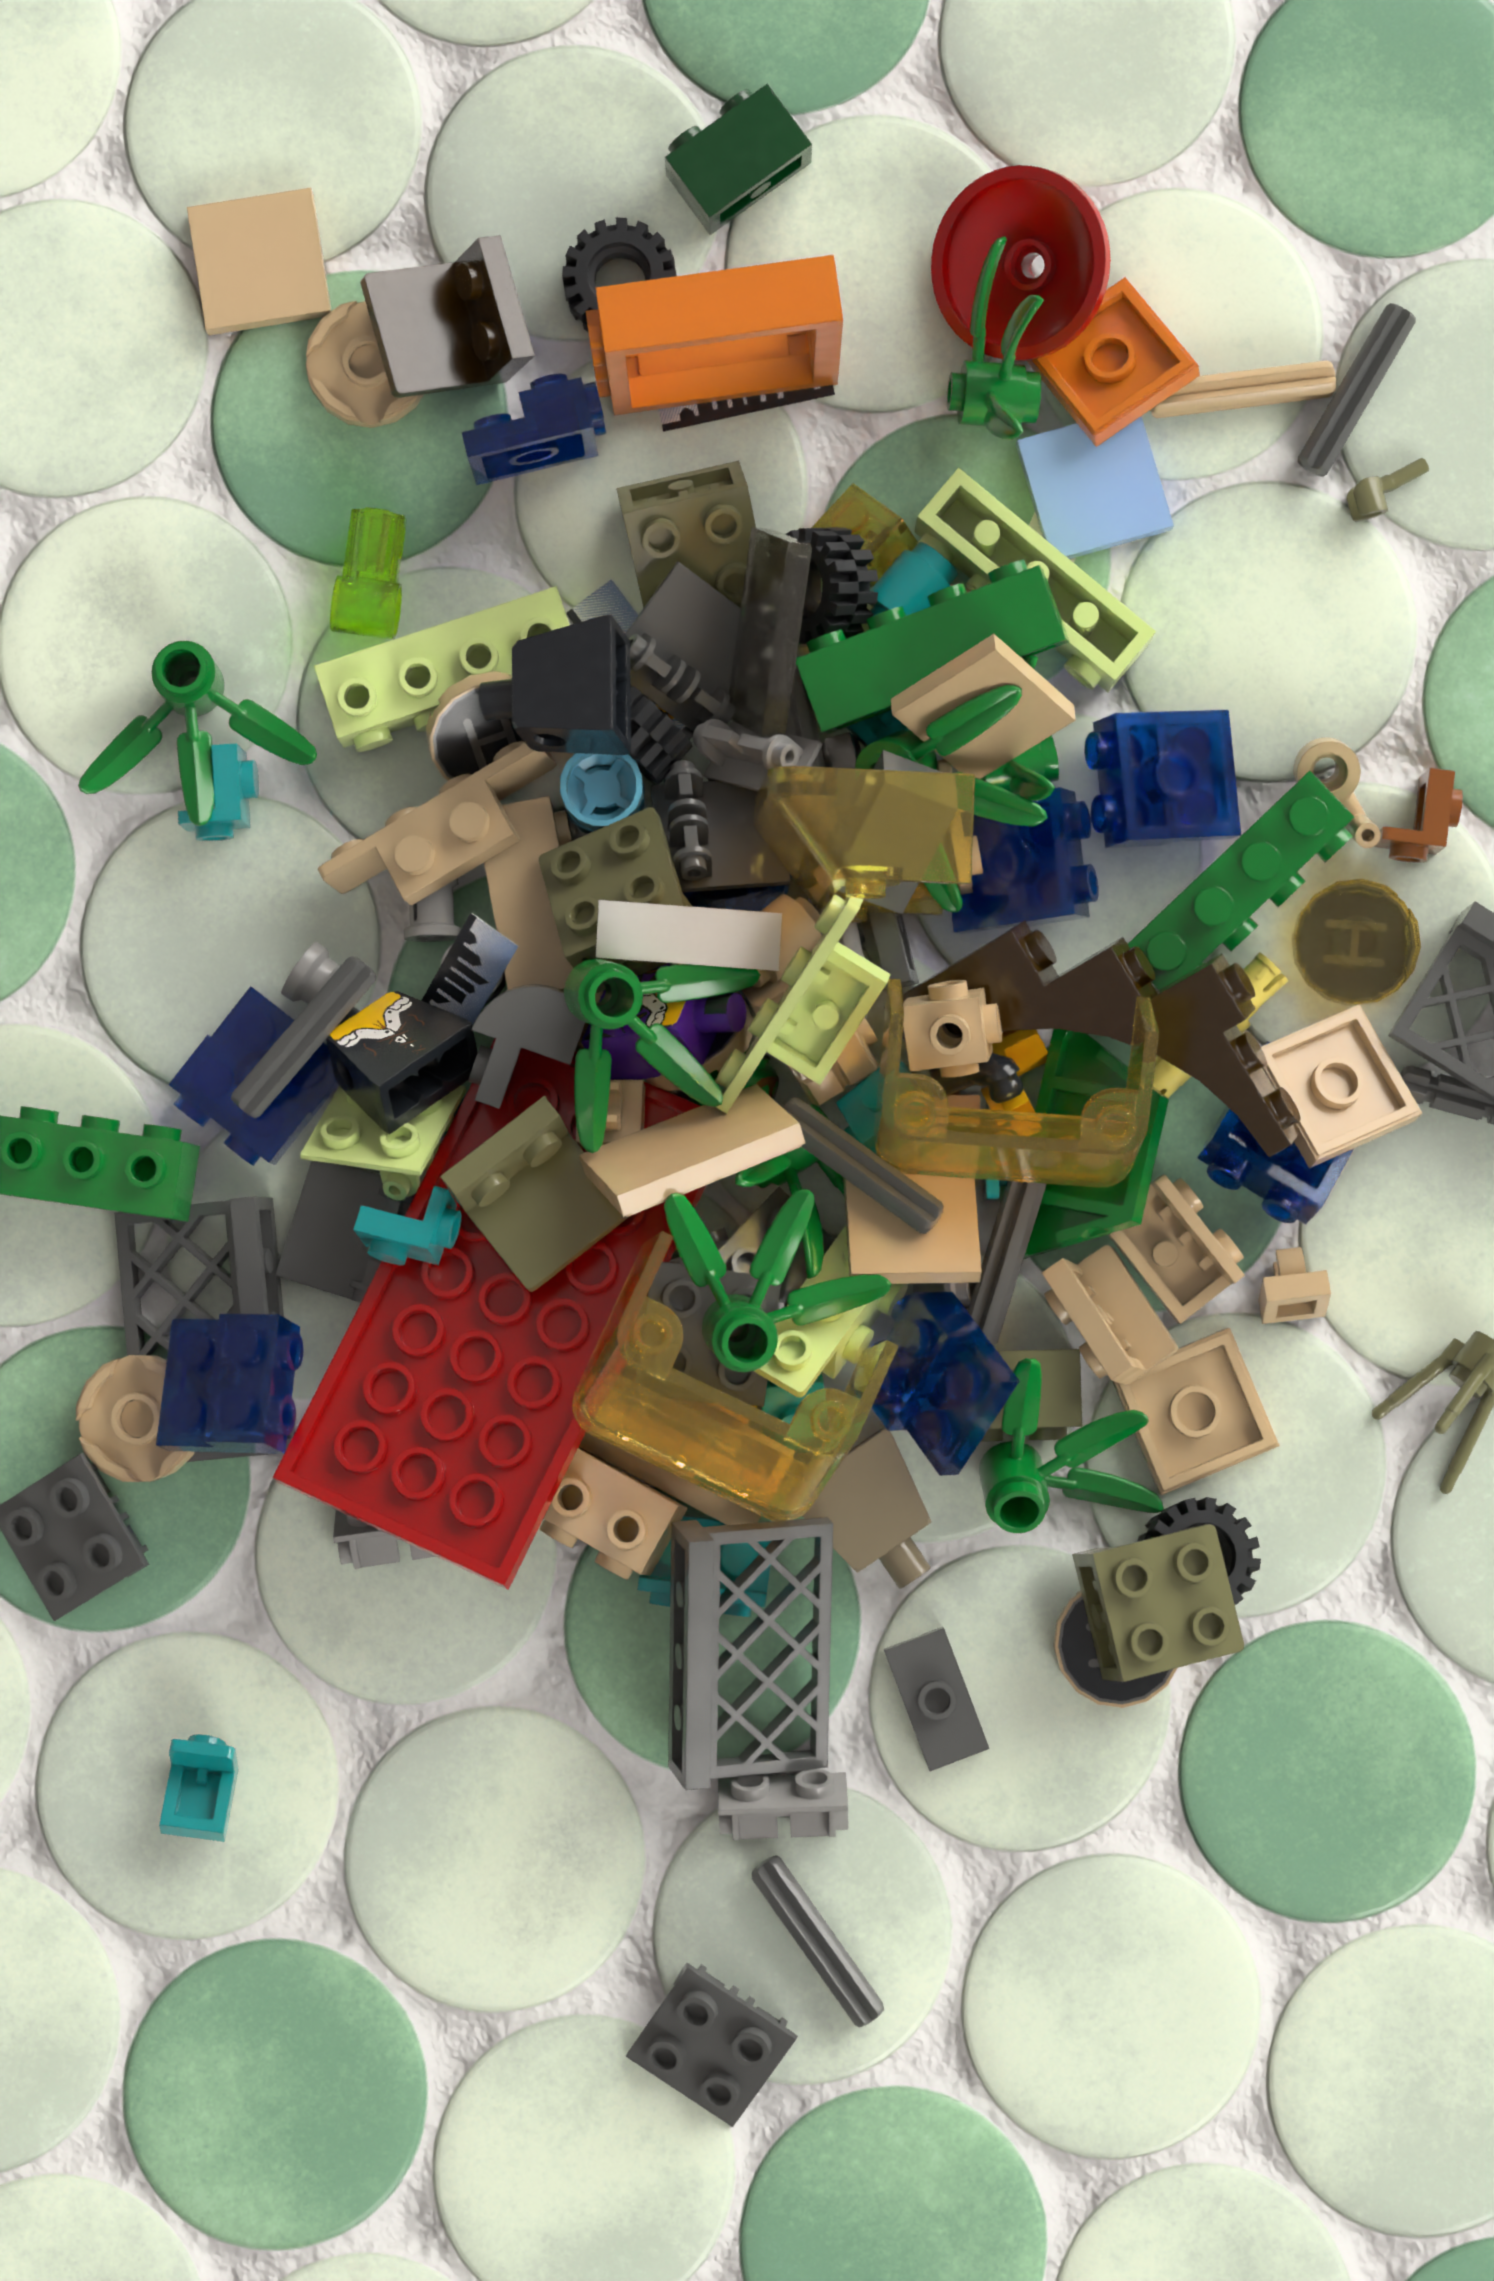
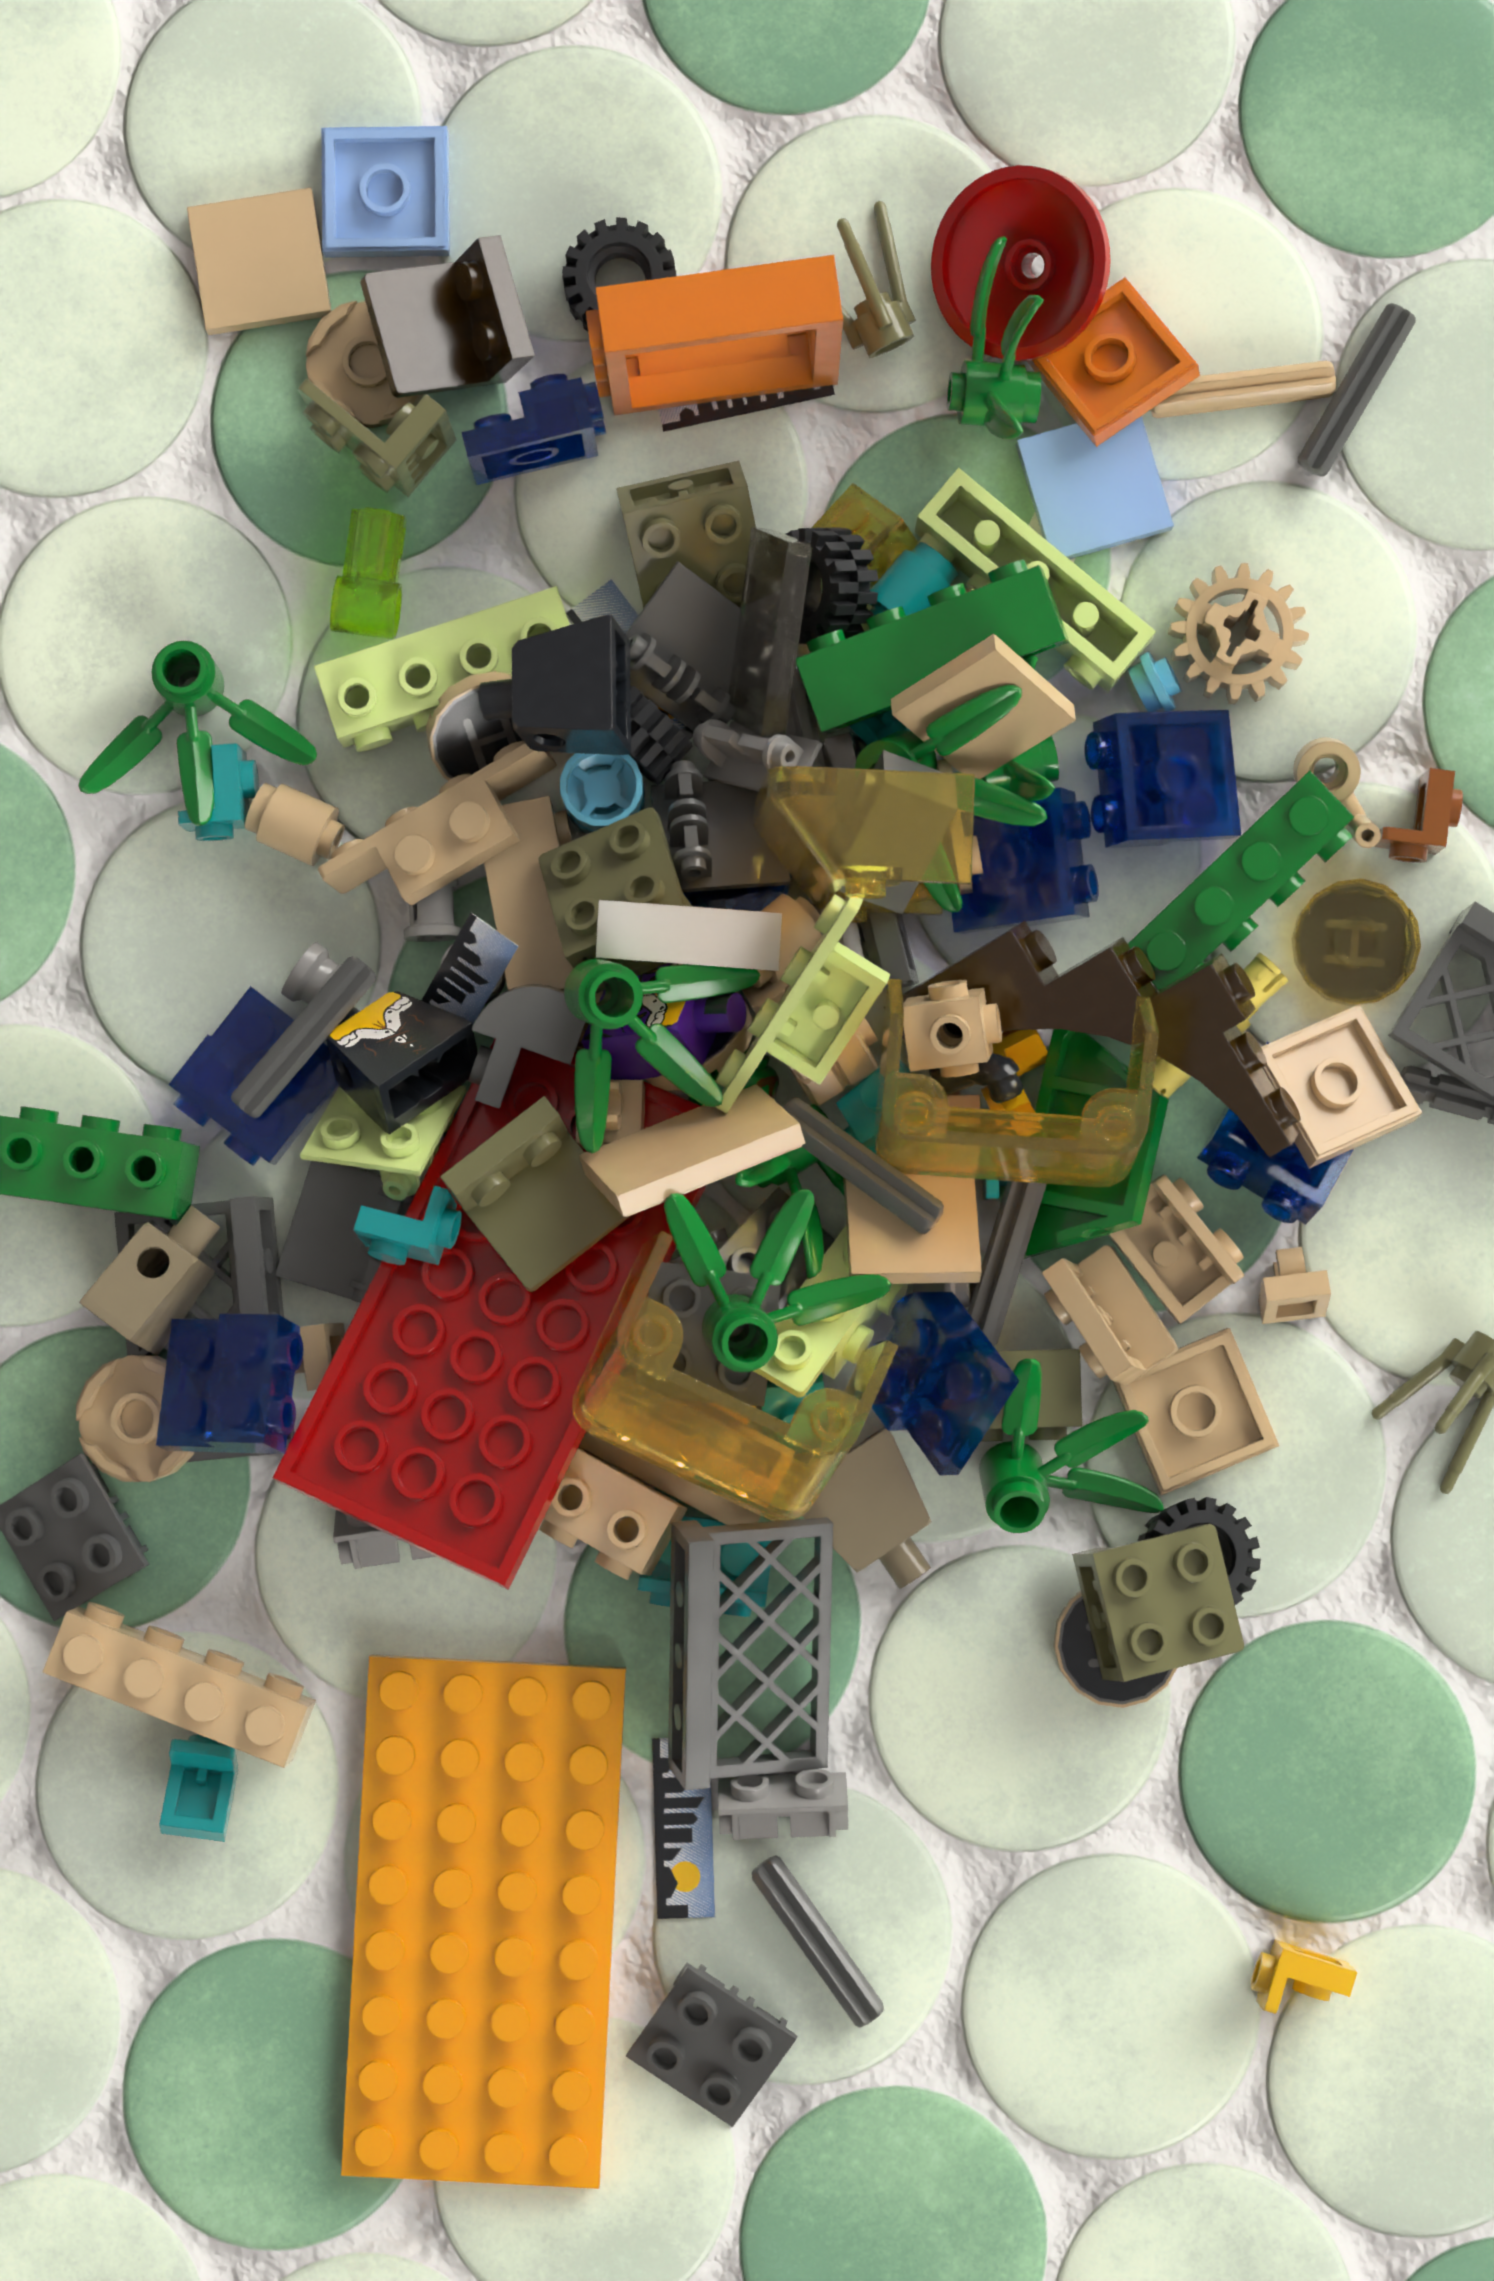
dark green brick [665,83,812,235] -> none
dark grey plate [884,1627,990,1771] -> none
olive hand [1347,458,1429,522] -> none
none -> tan brick [42,1602,316,1768]
none -> dark tan torso [79,1204,221,1356]
none -> tan brick [245,783,345,866]
none -> tan tile [275,1322,345,1391]
none -> olive bracket [298,379,456,497]
none -> light blue tile [321,126,450,258]
none -> light orange plate [341,1655,626,2189]
none -> sticker [652,1738,715,1919]
none -> olive plant [837,201,916,358]
none -> medium azure plate [1128,651,1182,714]
none -> tan gear [1168,563,1309,705]
none -> yellow bracket [1251,1939,1357,2014]

